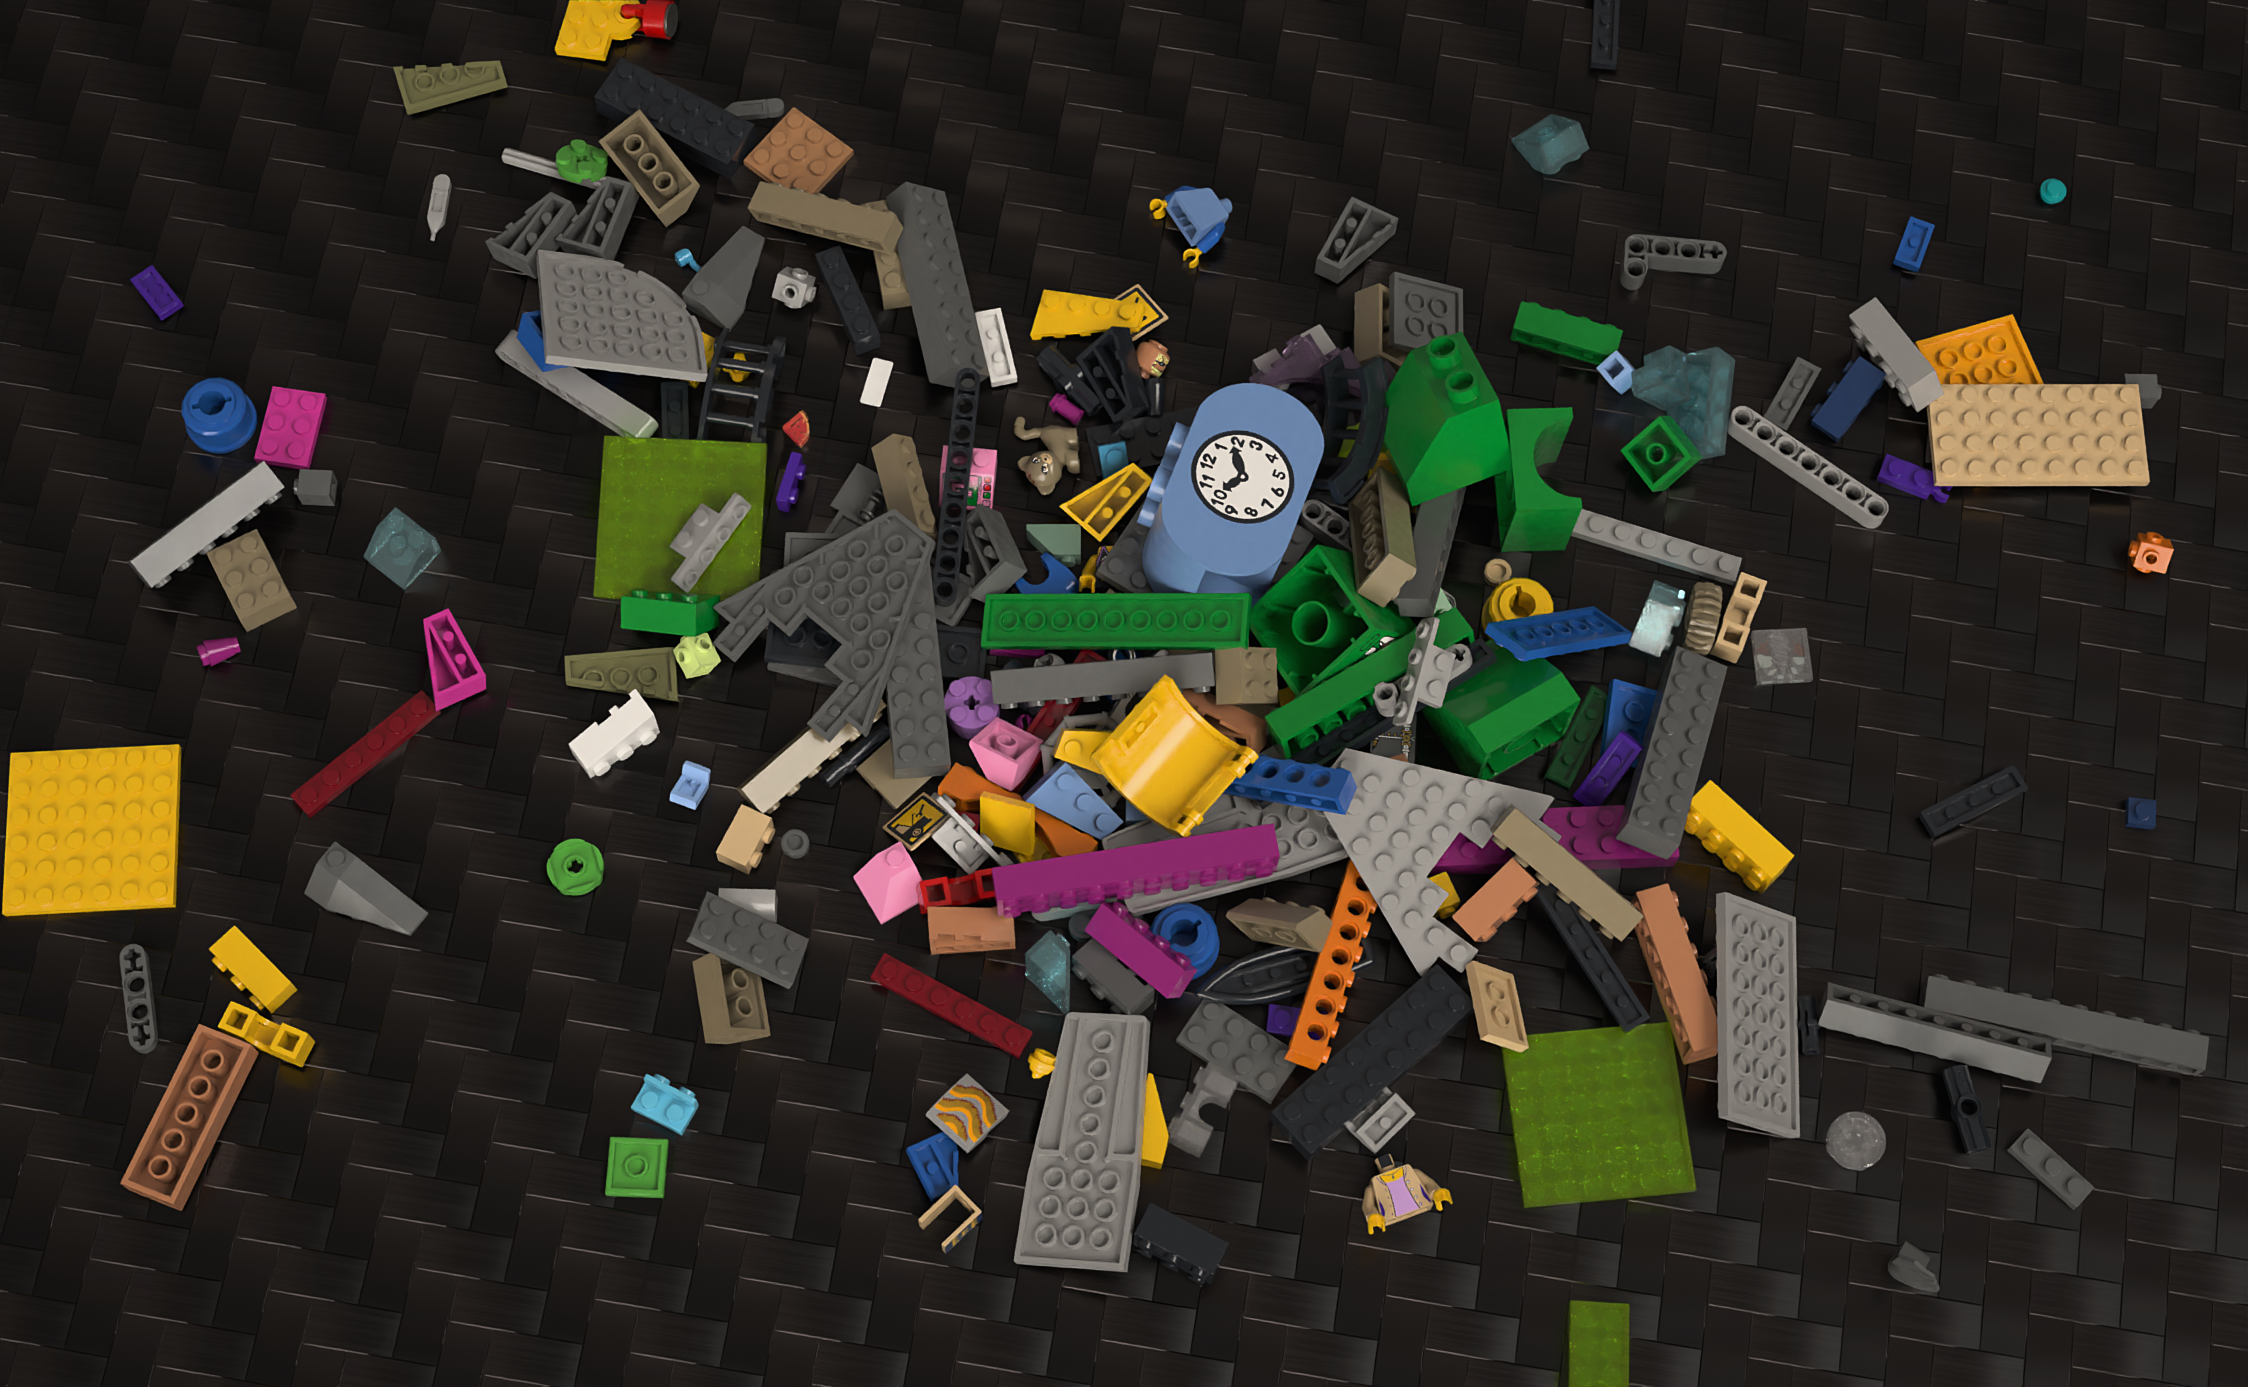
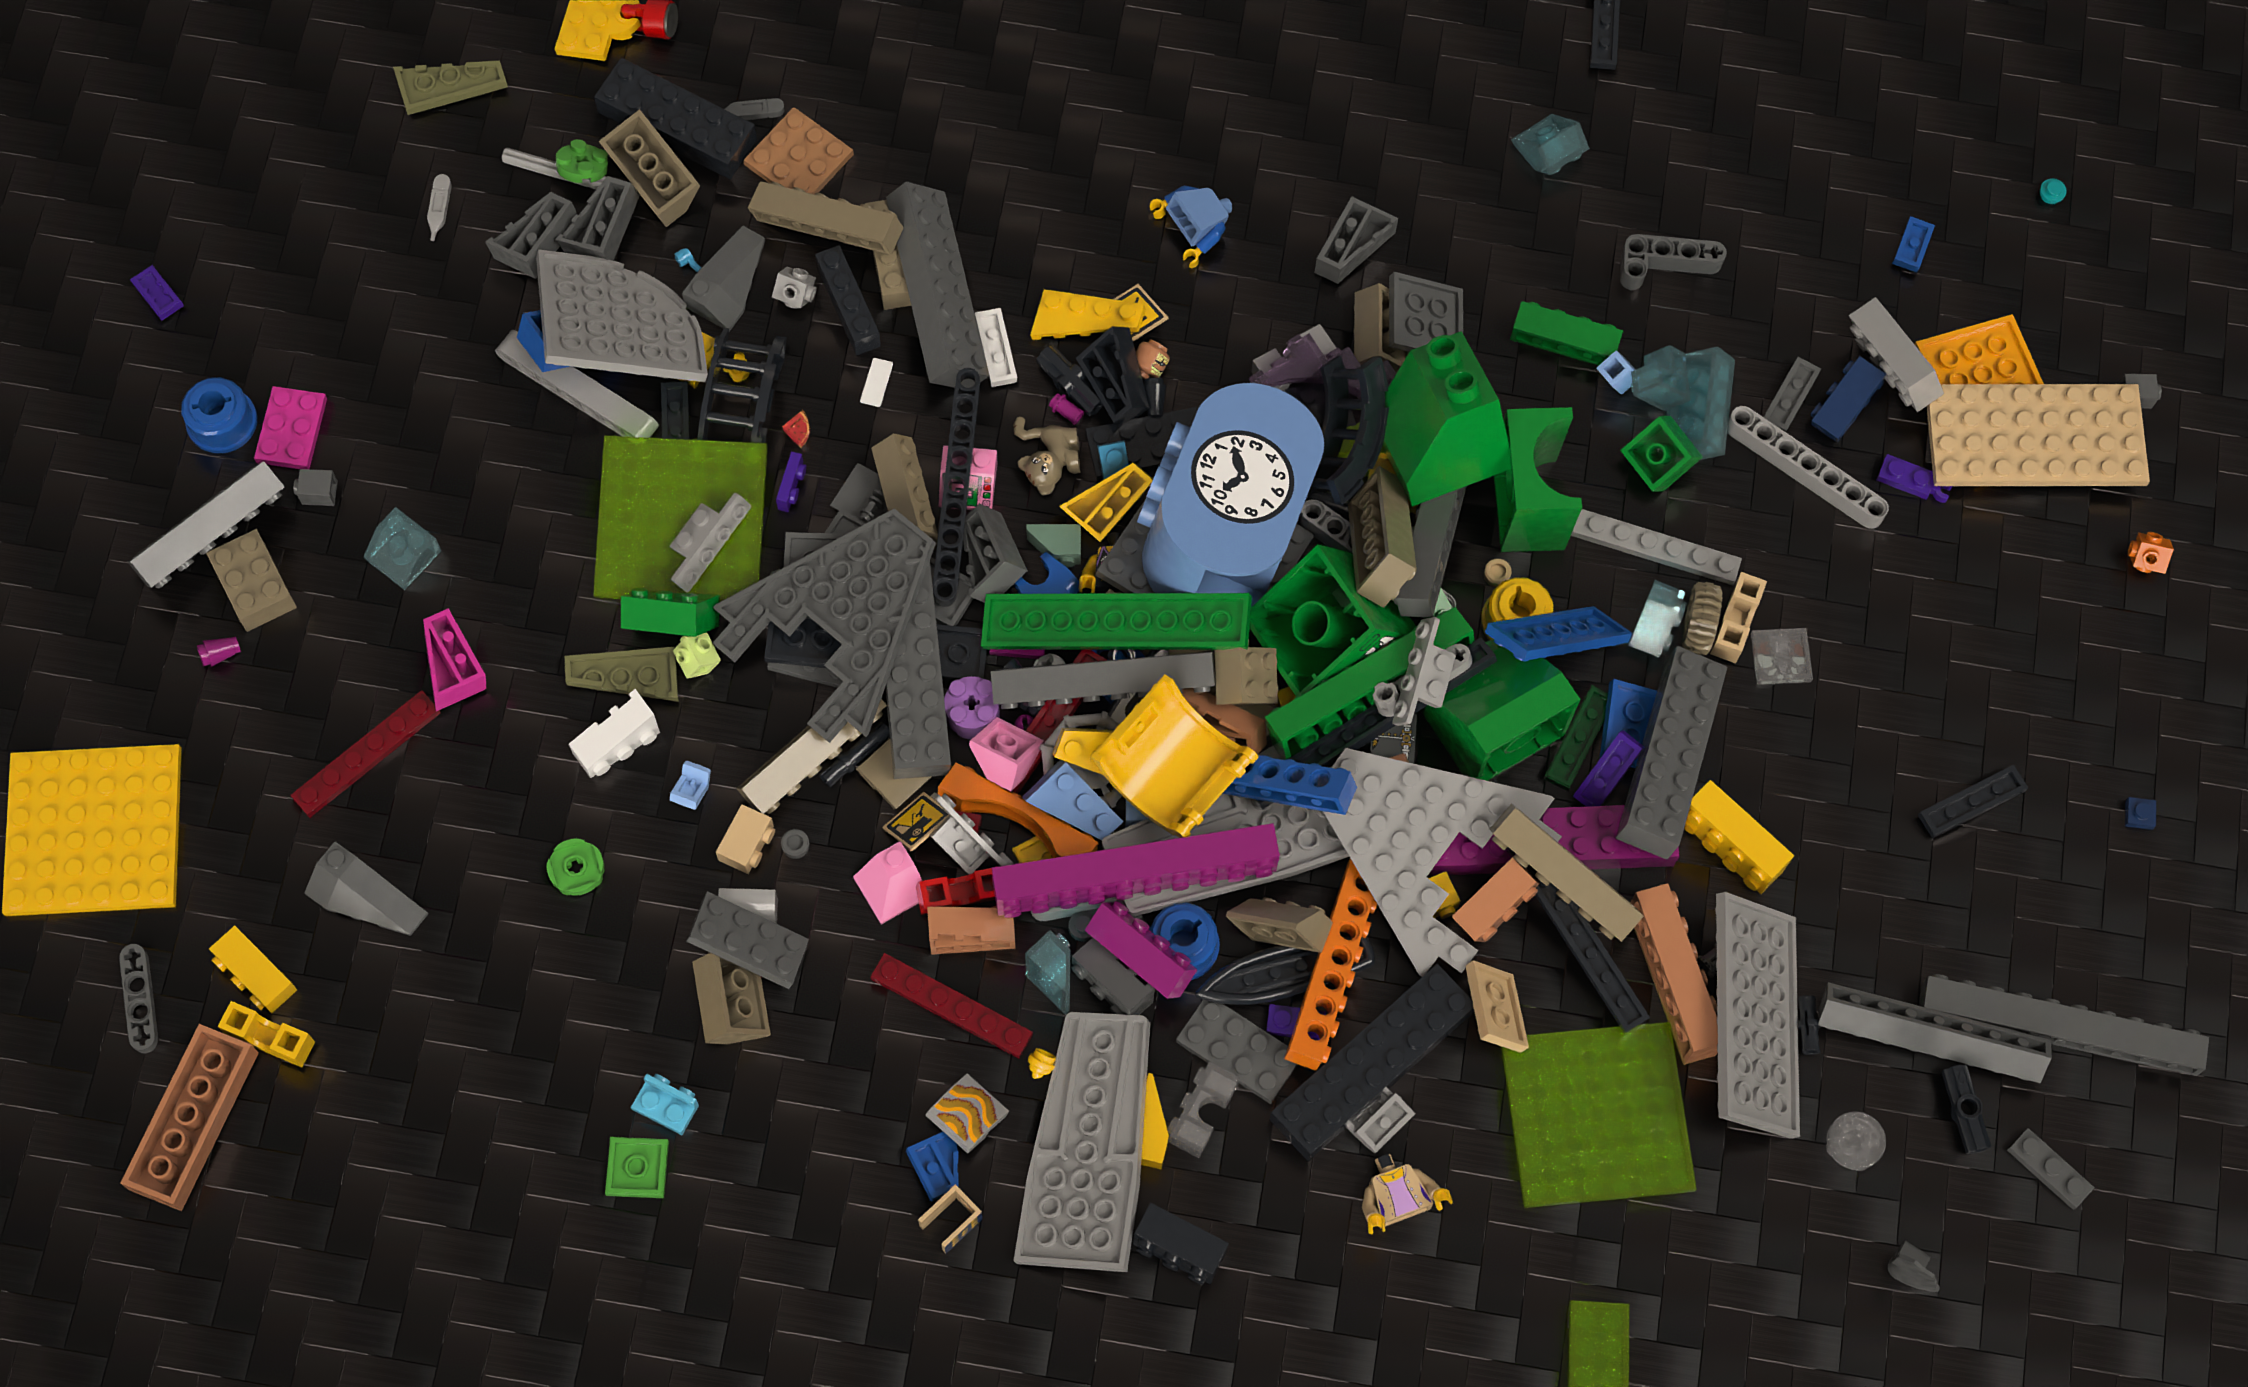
yellow tile [980,791,1035,856] -> none

